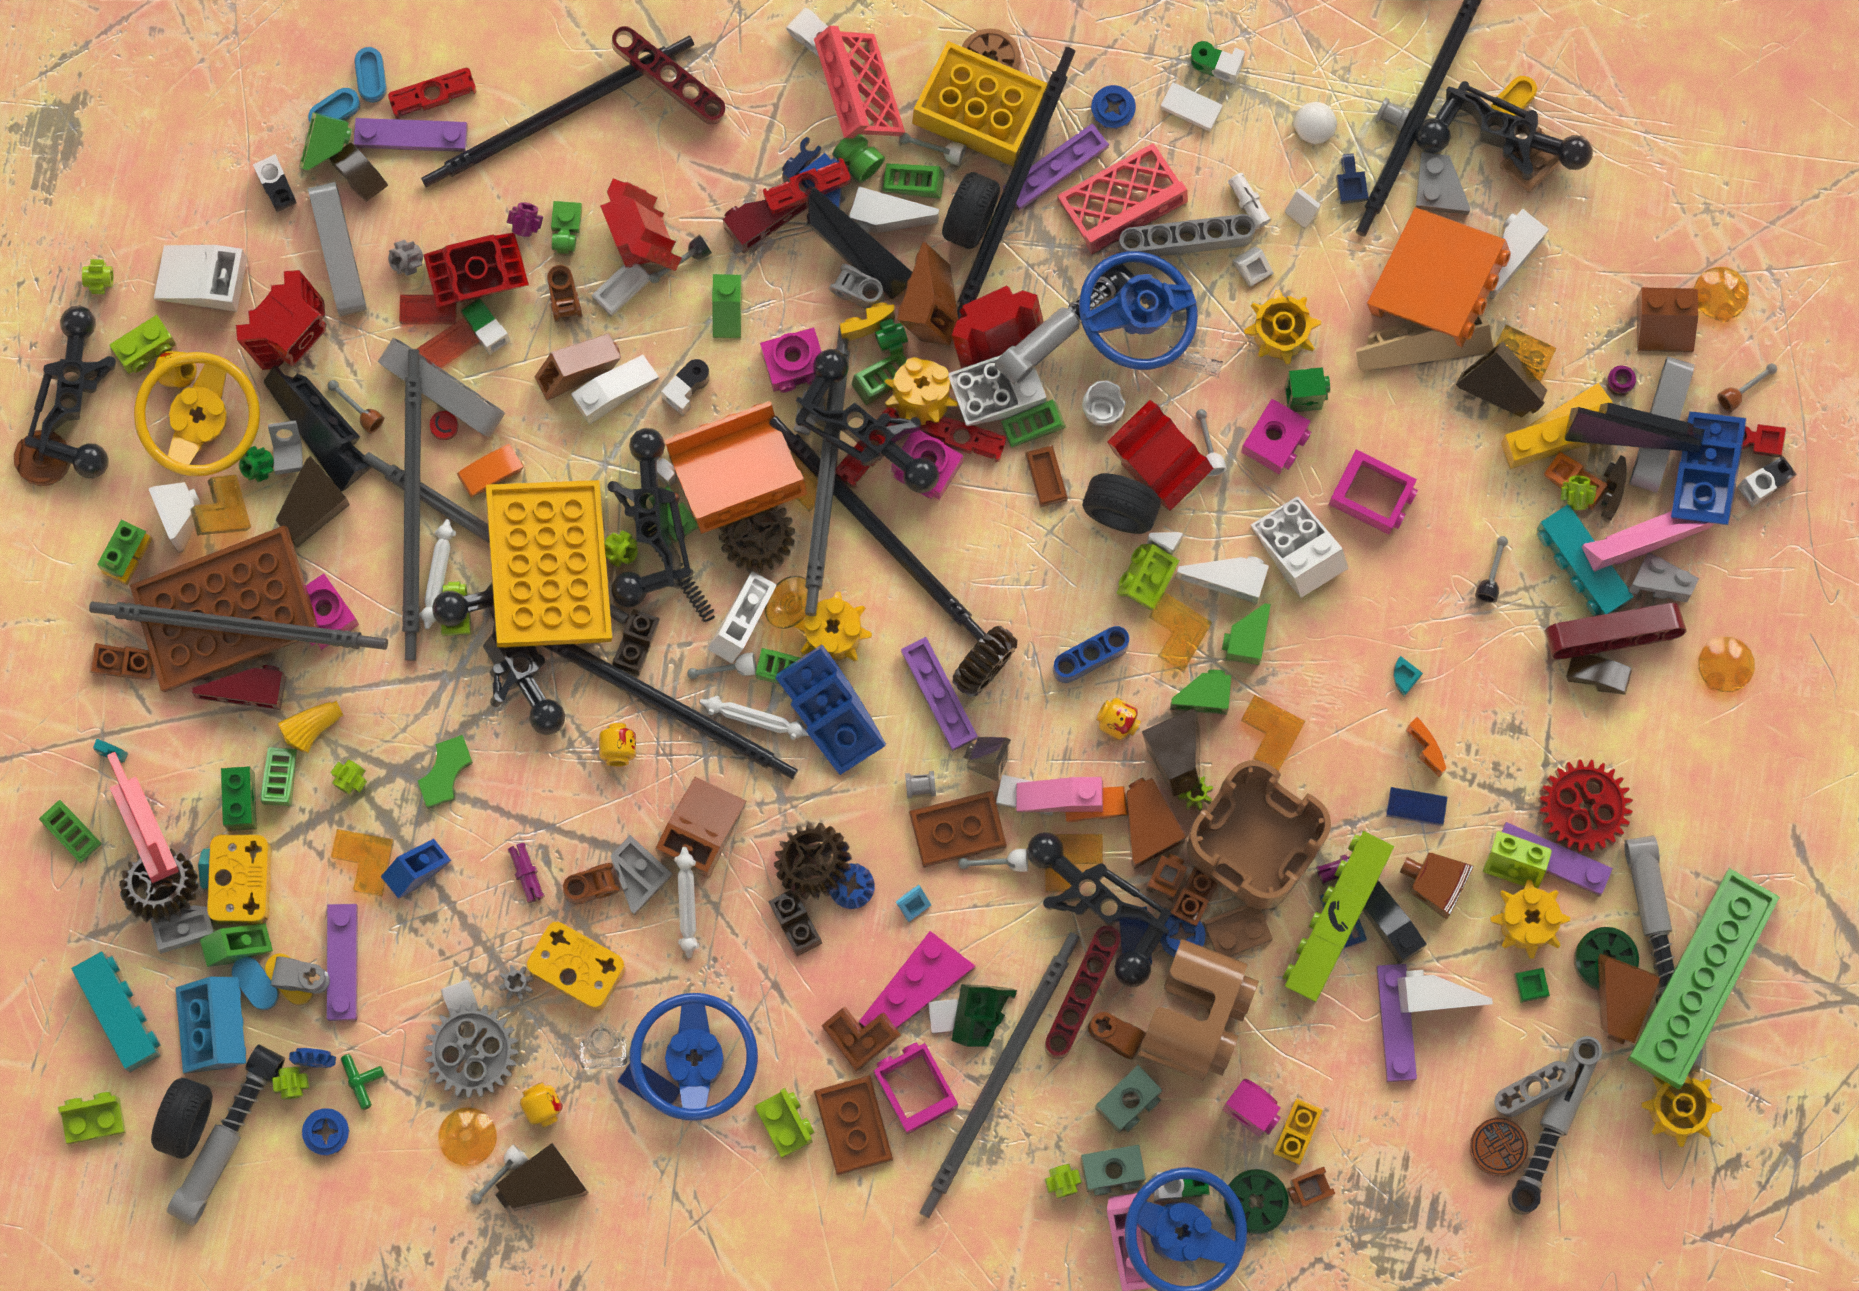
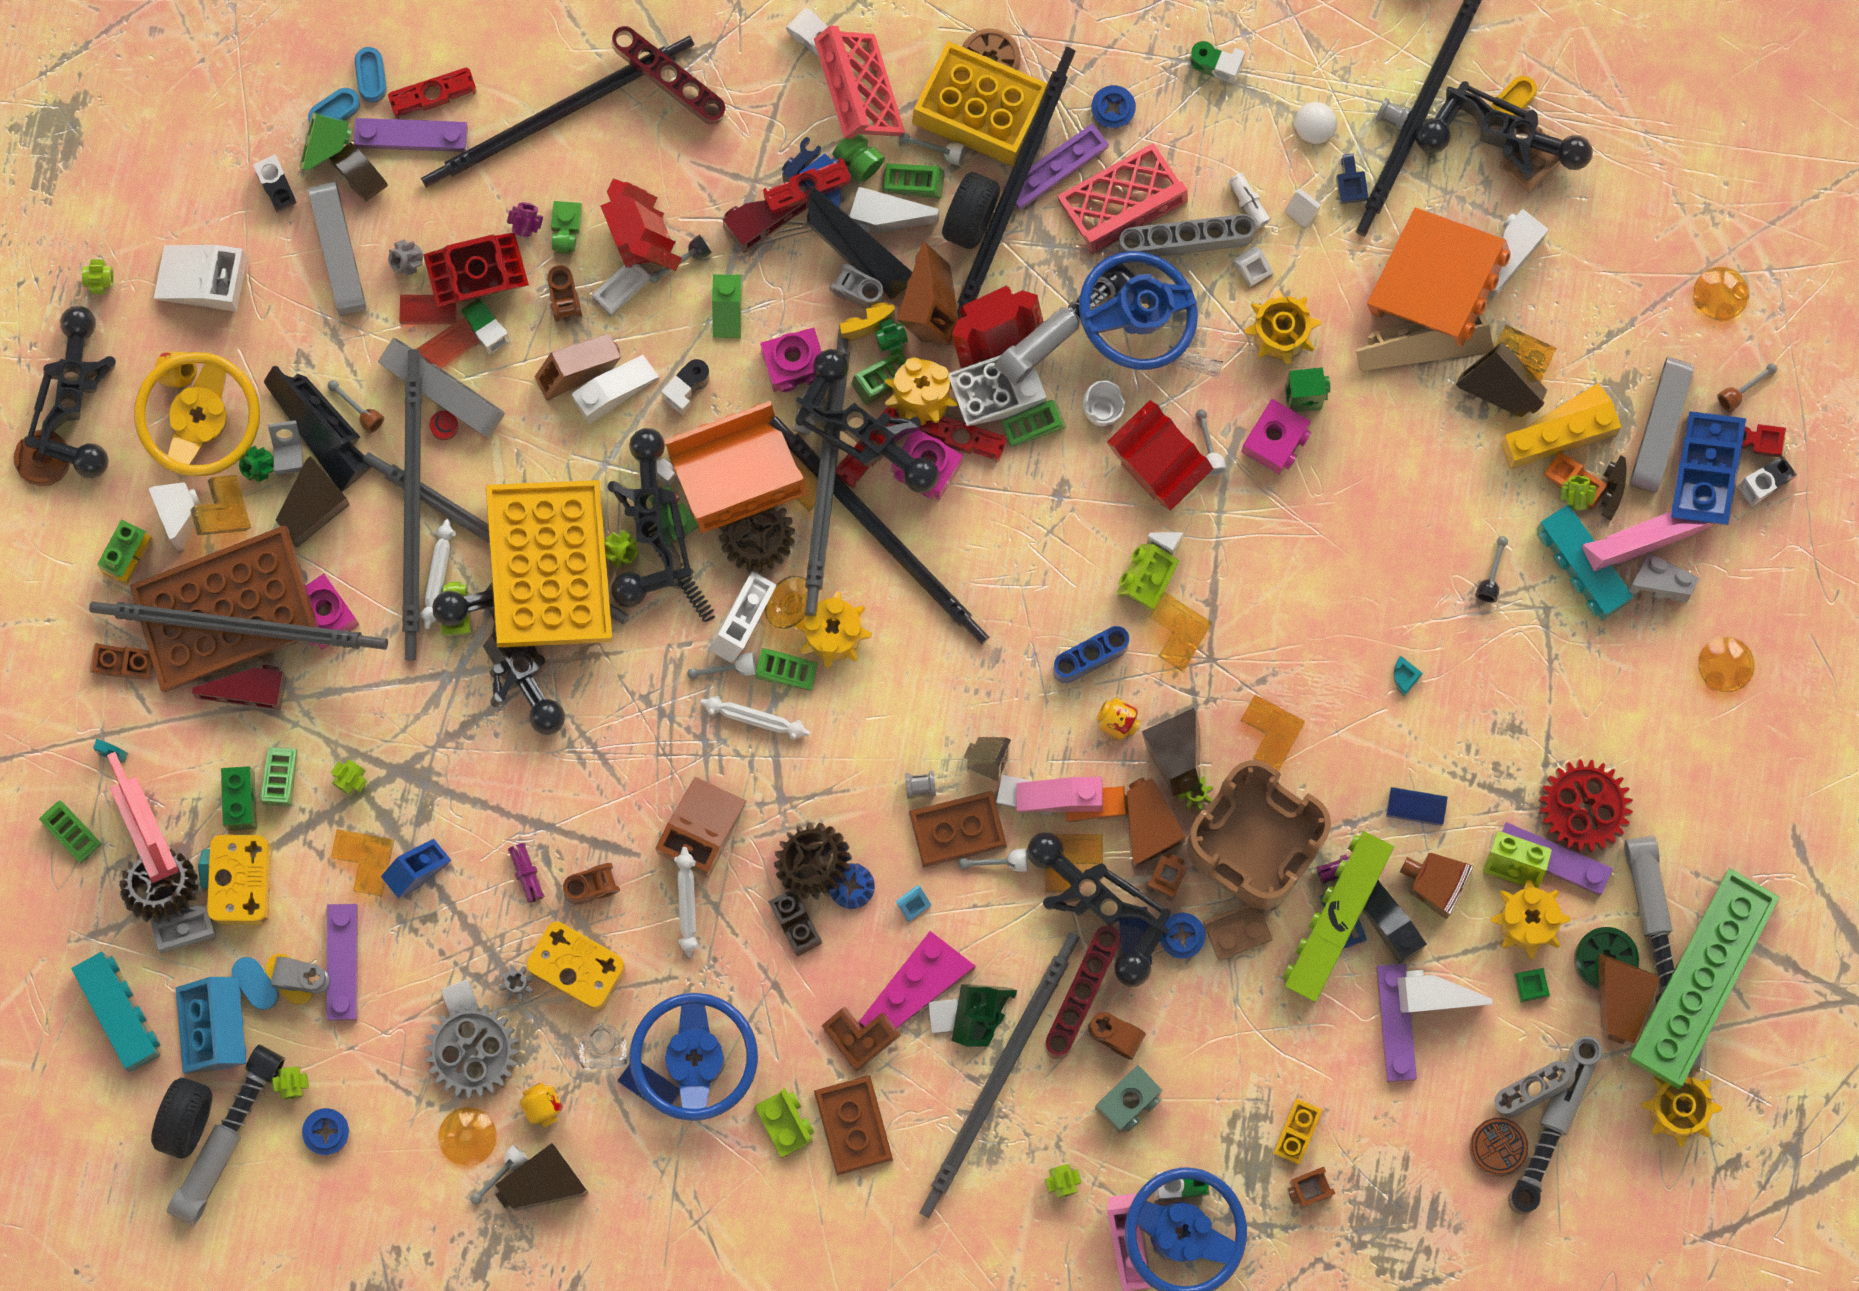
lime bracket [58,1092,126,1144] -> none
lime bracket [109,315,176,374] -> none
bright green slope [200,923,273,967] -> none
red slope [236,270,327,370] -> none
yellow piece [277,701,344,753] -> none
blue gear [289,1048,336,1068] -> none
green piece [340,1054,385,1110] -> none
bright green tile [417,735,473,809] -> none
orange slope [457,444,523,498] -> none
black axle [543,644,798,779] -> none
yellow head [599,723,636,767] -> none
light grey wing [611,835,673,915] -> none
dark brown slope [613,609,660,676] -> none
blue slope [775,645,886,775] -> none
dark pink window [874,1042,958,1135] -> none
medium lavender plate [901,637,978,751] -> none
dark brown gear [952,626,1018,697] -> none
dark orange tile [1025,445,1068,507] -> none
sand green brick [1081,1145,1146,1196] -> none
black tyre [1082,473,1161,534] -> none
medium nougat piece [1138,939,1259,1081] -> none
white tile [1160,82,1223,132] -> none
bright green slope [1170,669,1231,715] -> none
dark orange slope [1171,866,1218,927] -> none
white slope [1176,556,1269,604] -> none
bright green slope [1222,603,1271,665] -> none
dark pink brick [1222,1078,1281,1138] -> none
dark green wheel [1224,1169,1289,1235] -> none
white slope [1251,496,1349,598] -> none
dark pink window [1328,449,1418,535] -> none
orange slope [1406,717,1446,778] -> none
light grey wing [1415,152,1470,215] -> none
dark red beam [1545,603,1687,660] -> none
black wedge [1565,403,1705,452] -> none
dark brown slope [1566,655,1632,695] -> none
magenta plate [1608,365,1636,394] -> none
dark orange slope [1636,287,1698,352] -> none

